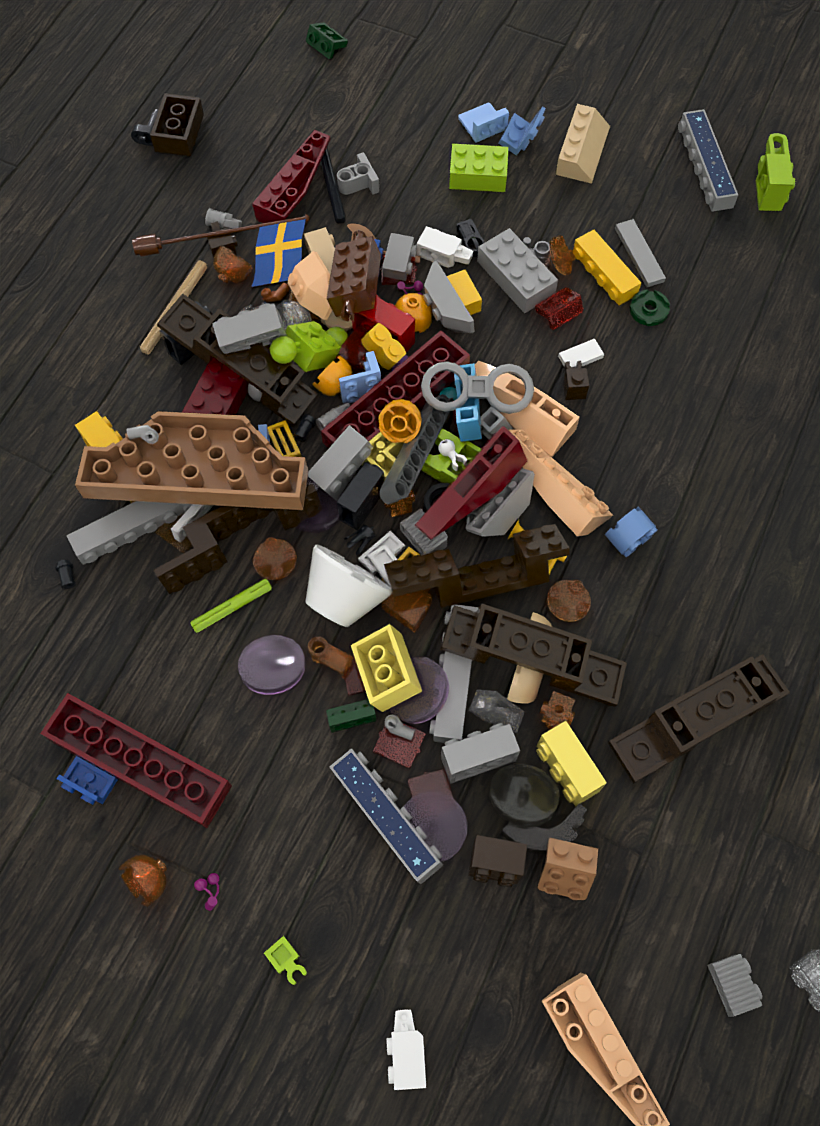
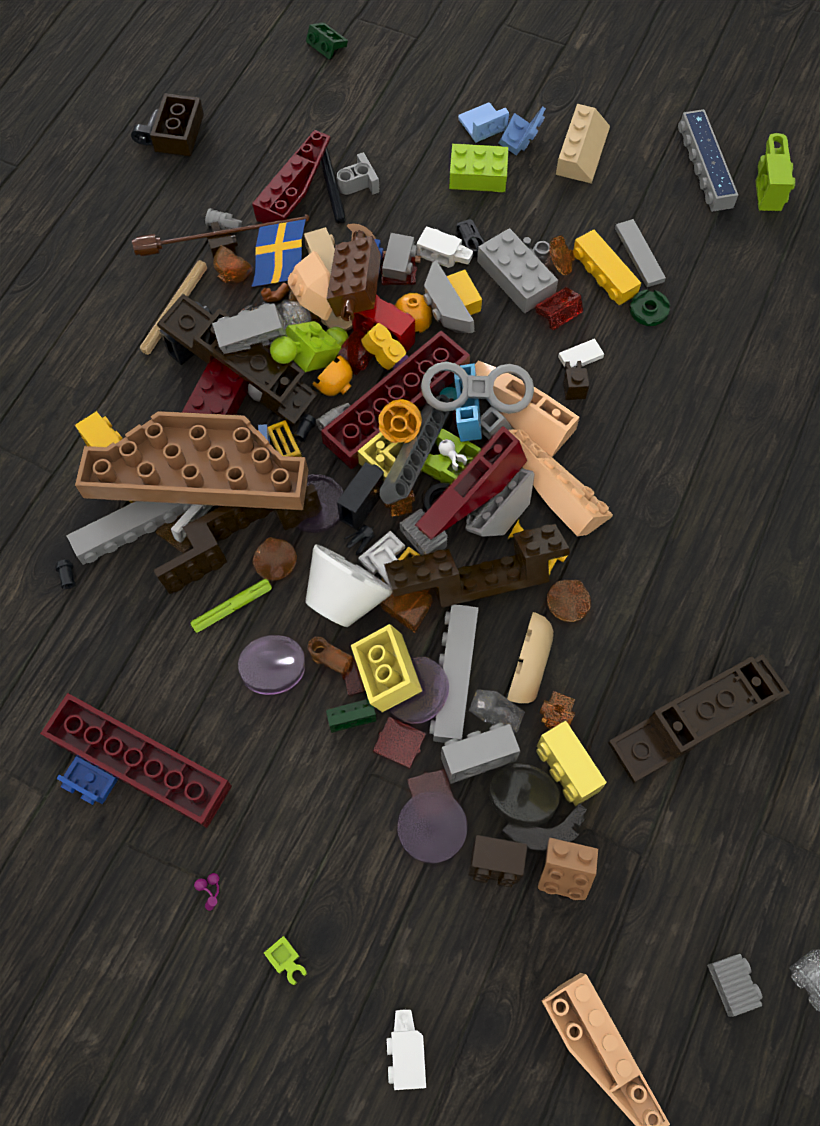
clear orange cylinder [119,854,167,907] -> none
light grey arm [127,425,159,444] -> none
light grey wedge [308,425,373,501] -> none
dark blue brick [330,748,444,884] -> none
light blue bracket [339,351,381,403] -> none
light grey arm [385,714,415,741] -> none
magenta piece [397,280,423,295] -> none
dark brown bracket [440,604,627,707] -> none
medium blue brick [605,506,658,557] -> none

